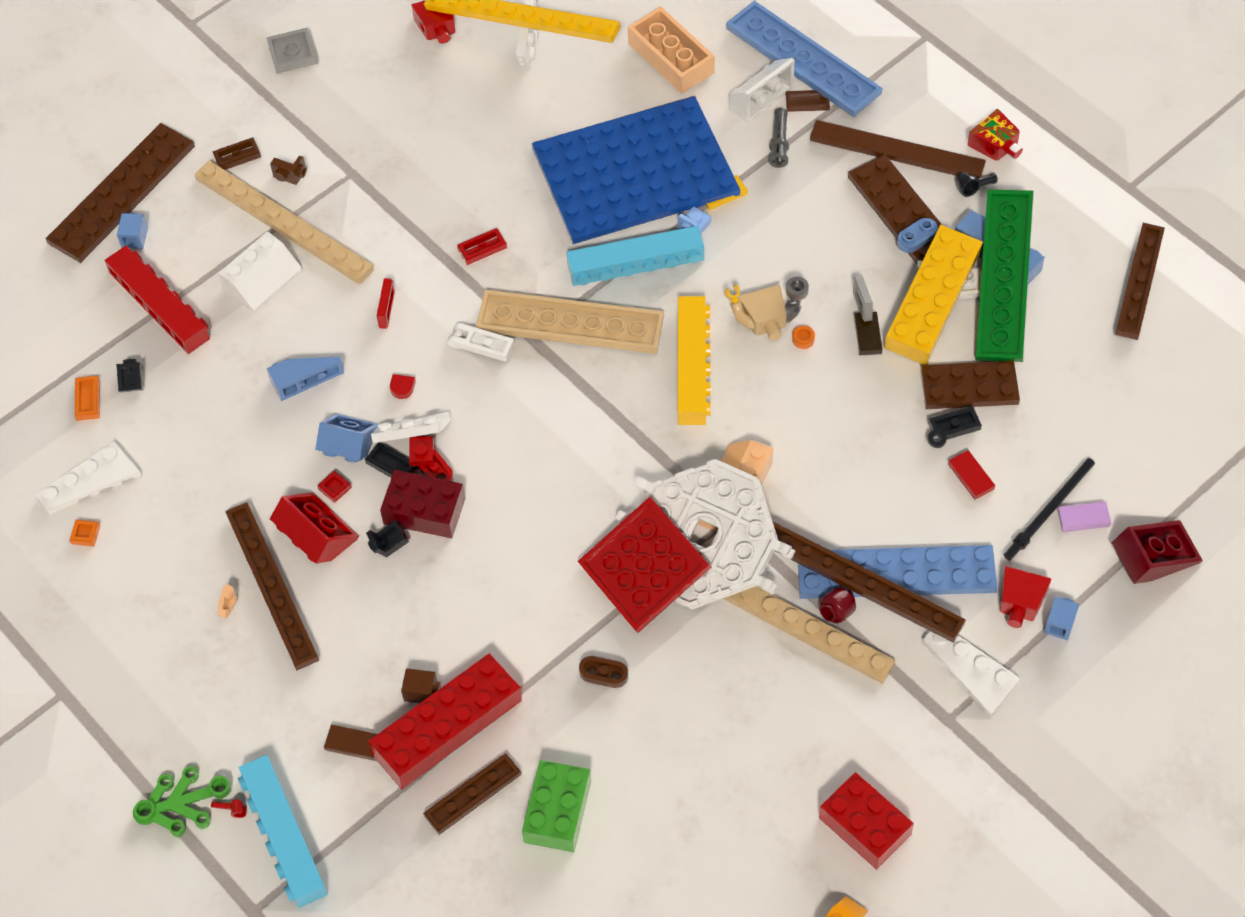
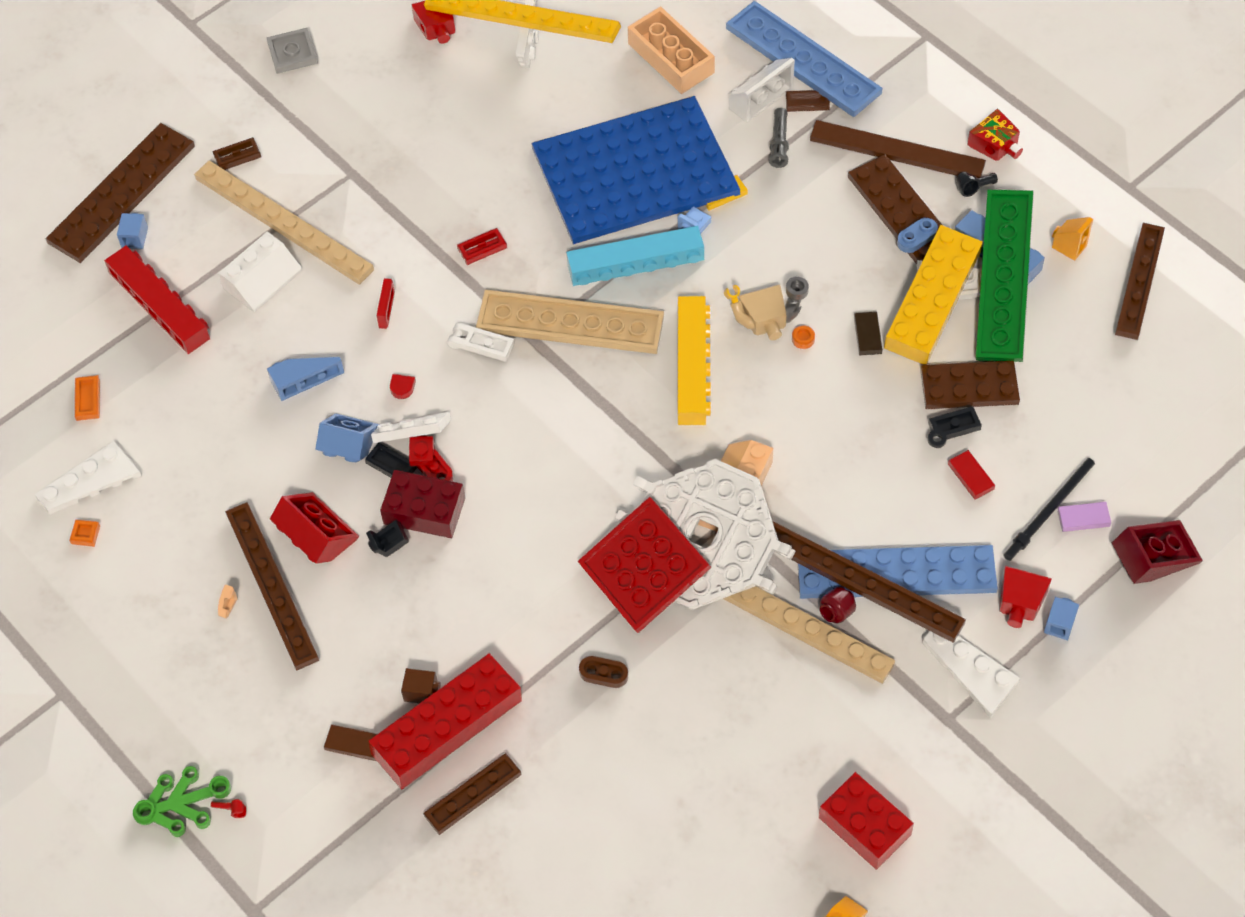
black bracket [116,359,144,393] -> none
medium azure brick [238,755,328,908] -> none
reddish brown bracket [270,155,307,185] -> none
red tile [317,470,352,503] -> none
bright green brick [522,760,591,853] -> none
light grey tile [853,275,873,322] -> none
none -> light orange slope [1052,217,1093,261]

